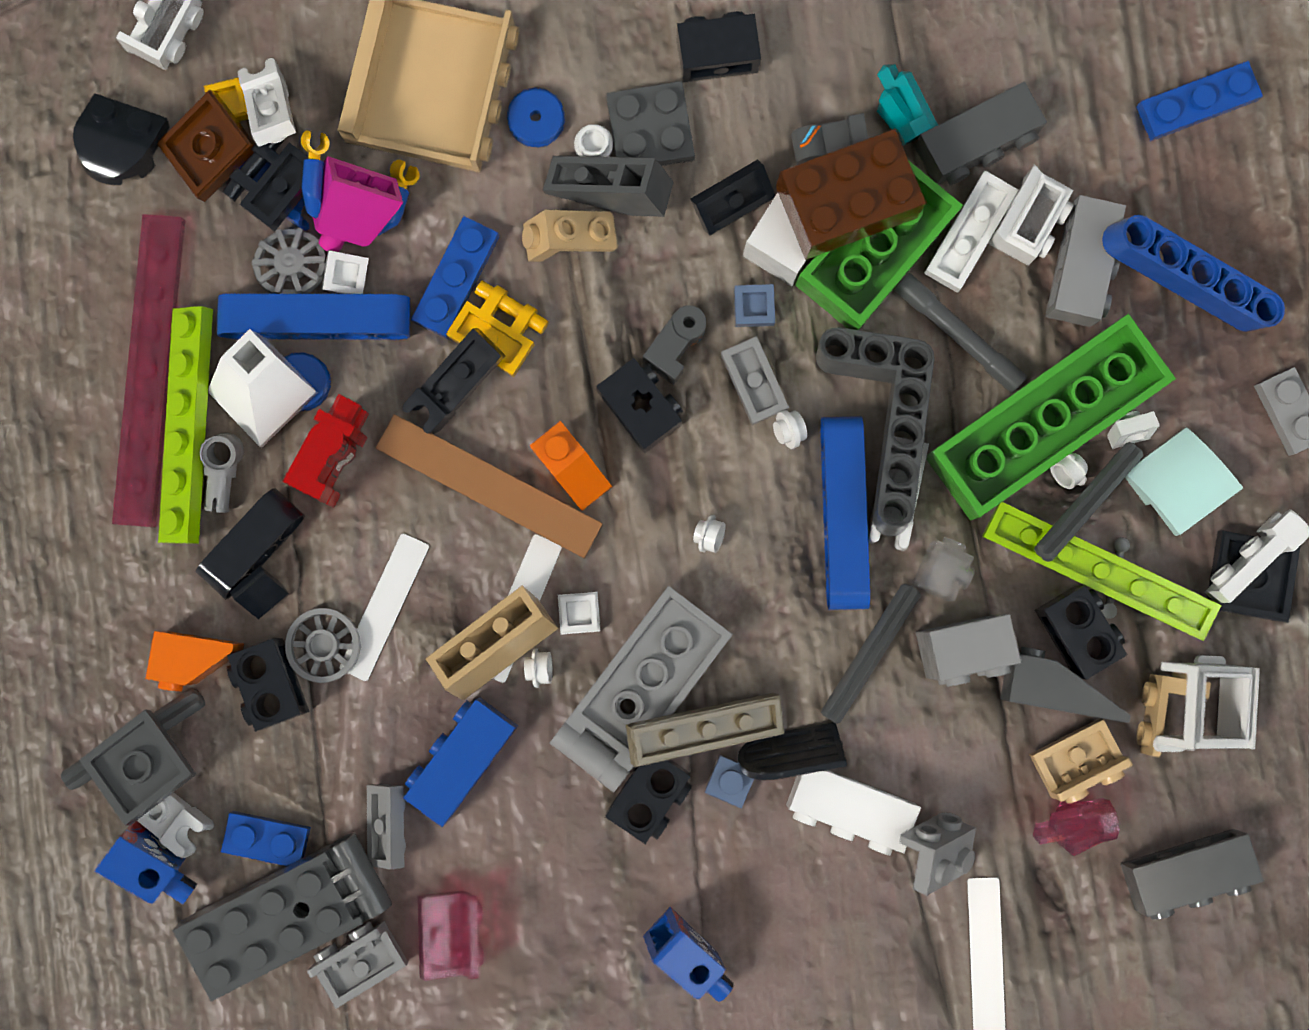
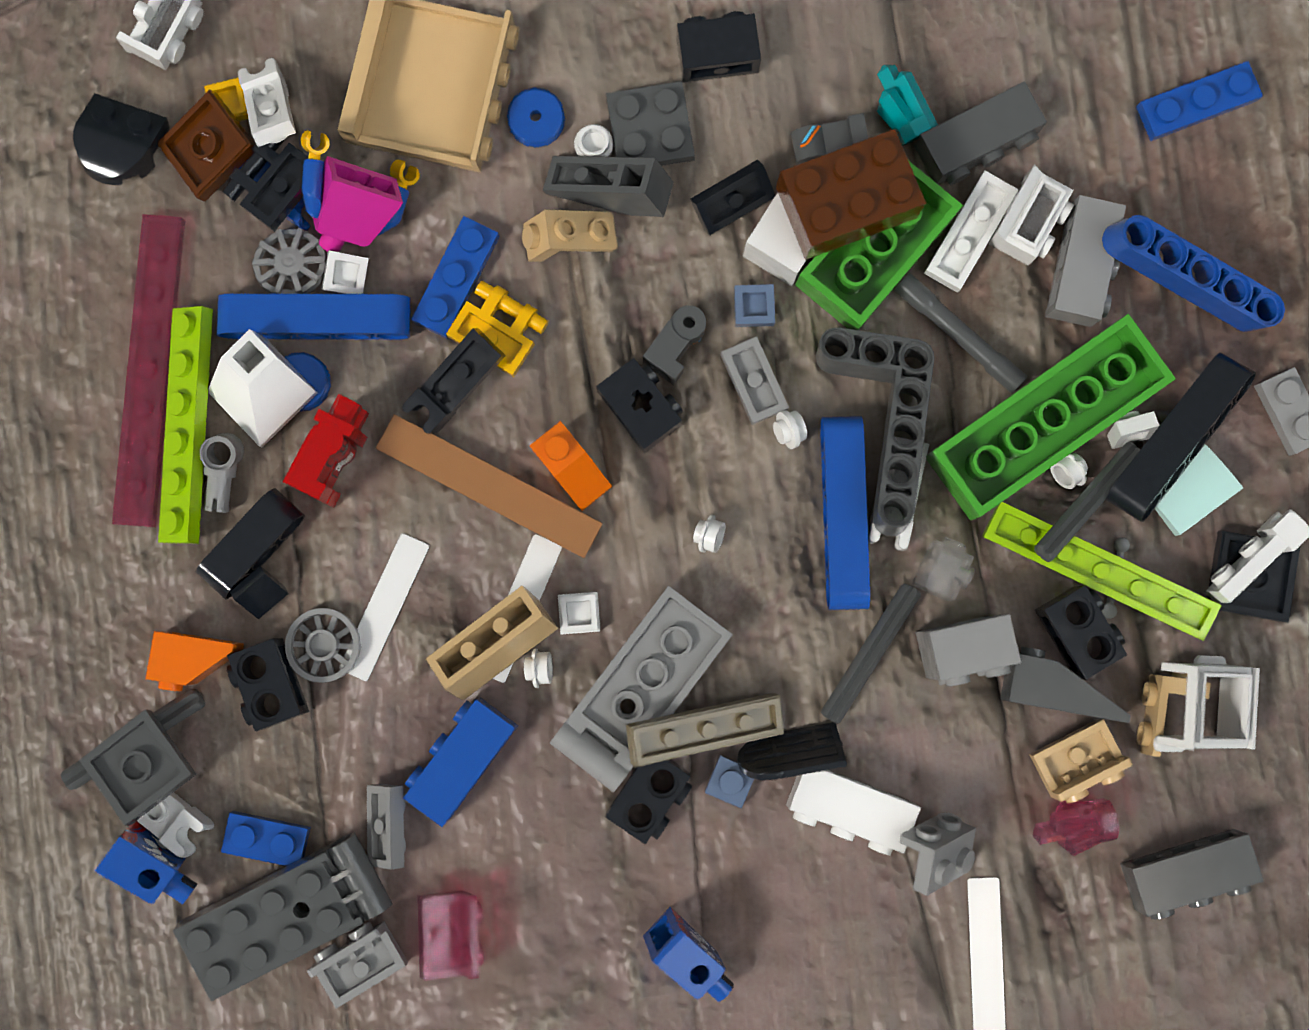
none -> black beam [1107,352,1256,522]

